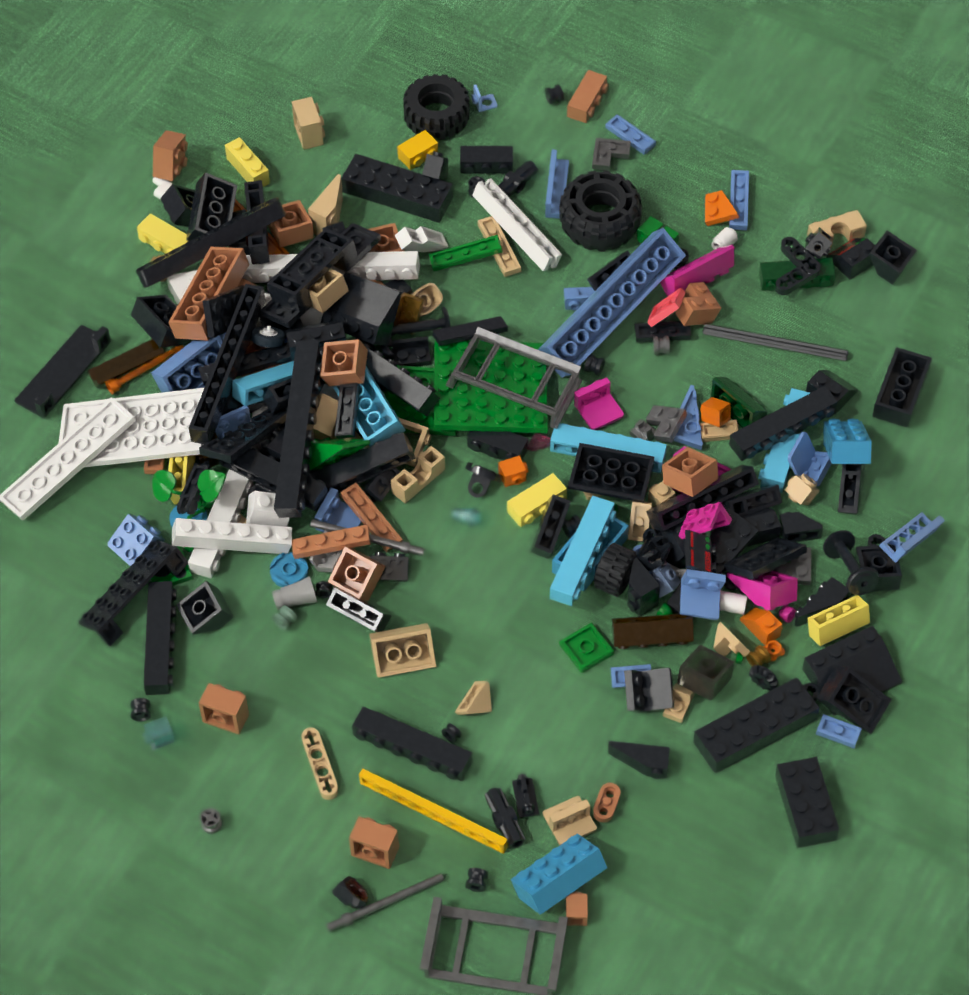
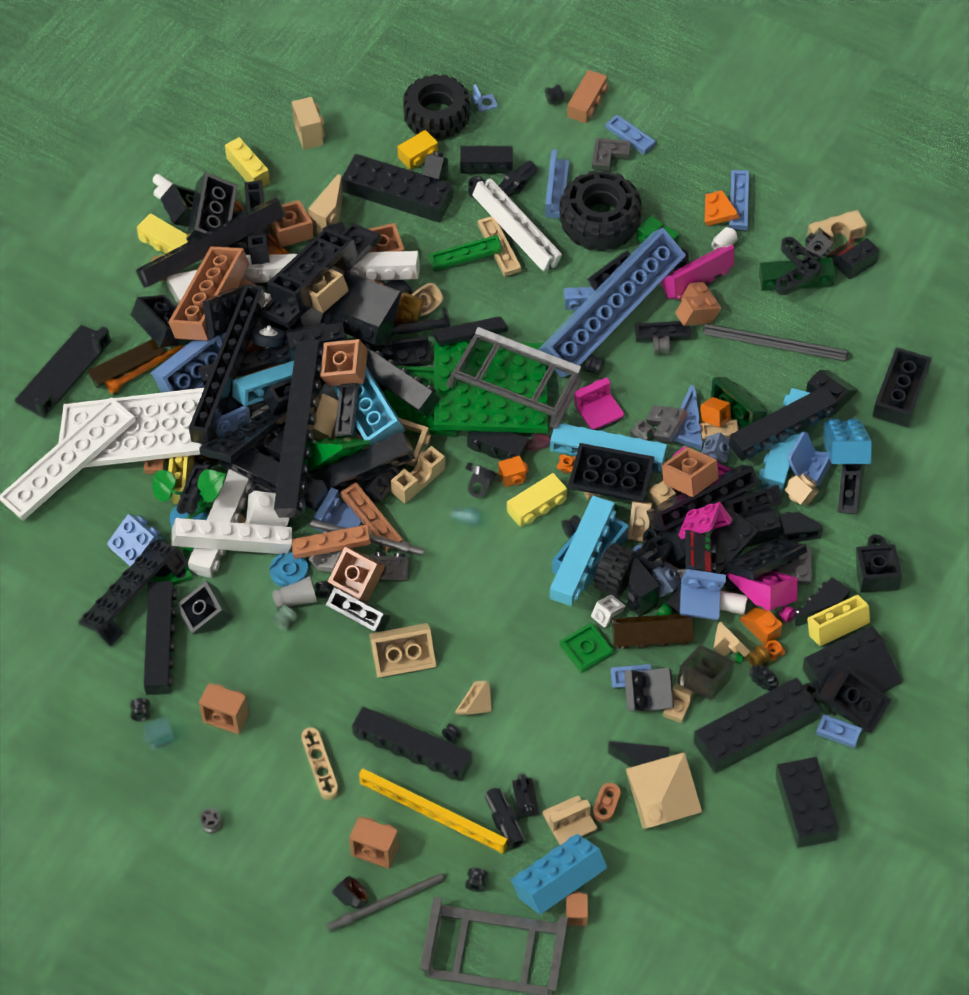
nougat brick [153,130,188,181] -> none
white slope [395,226,449,252] -> none
black brick [529,494,571,559] -> none
coral tile [647,288,686,327] -> none
black hose [823,530,879,595] -> none
black slope [869,230,917,285] -> none
medium blue fence [879,512,945,563] -> none
none -> orange plate [557,454,576,473]
none -> white bracket [591,594,625,627]
none -> tan slope [626,752,702,829]
none -> sand blue brick [702,432,731,463]

